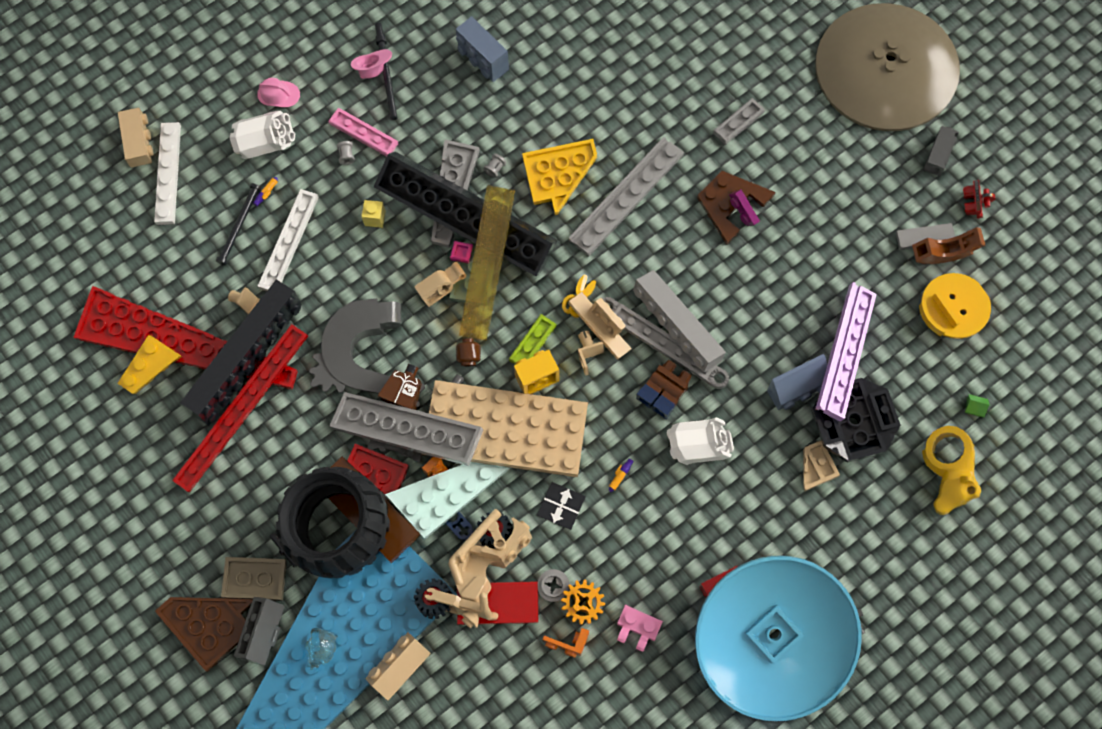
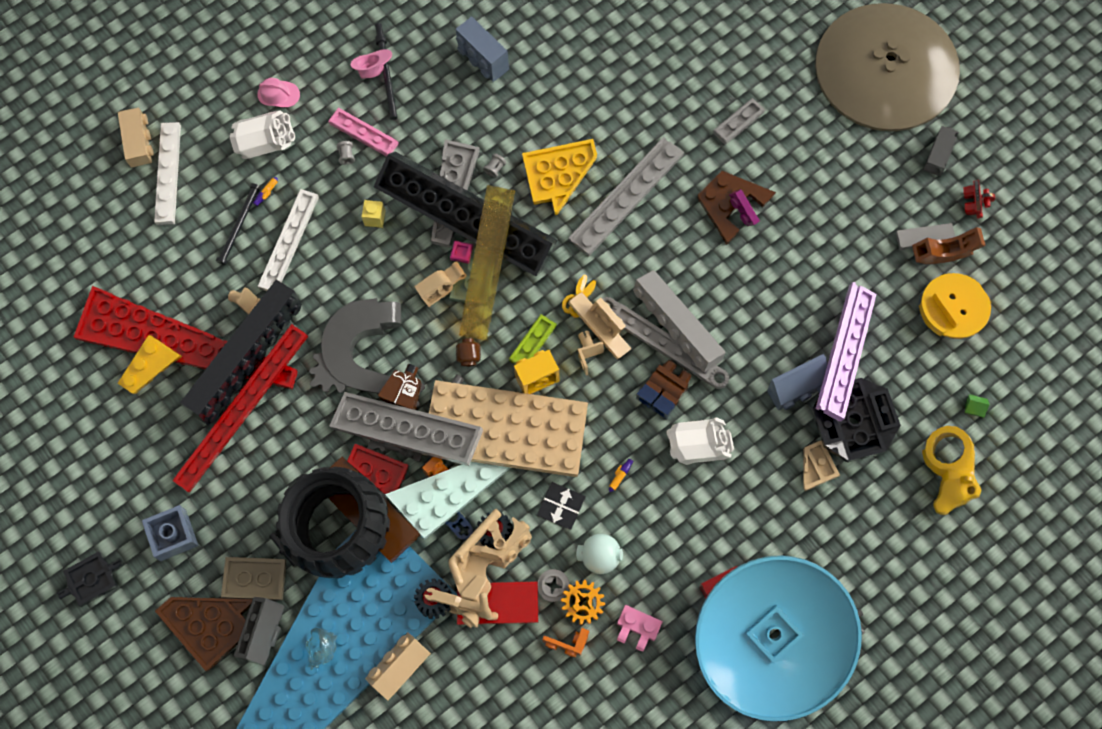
none -> black plate [57,551,124,607]
none -> sand blue brick [142,505,198,561]
none -> light aqua brick [576,534,623,574]

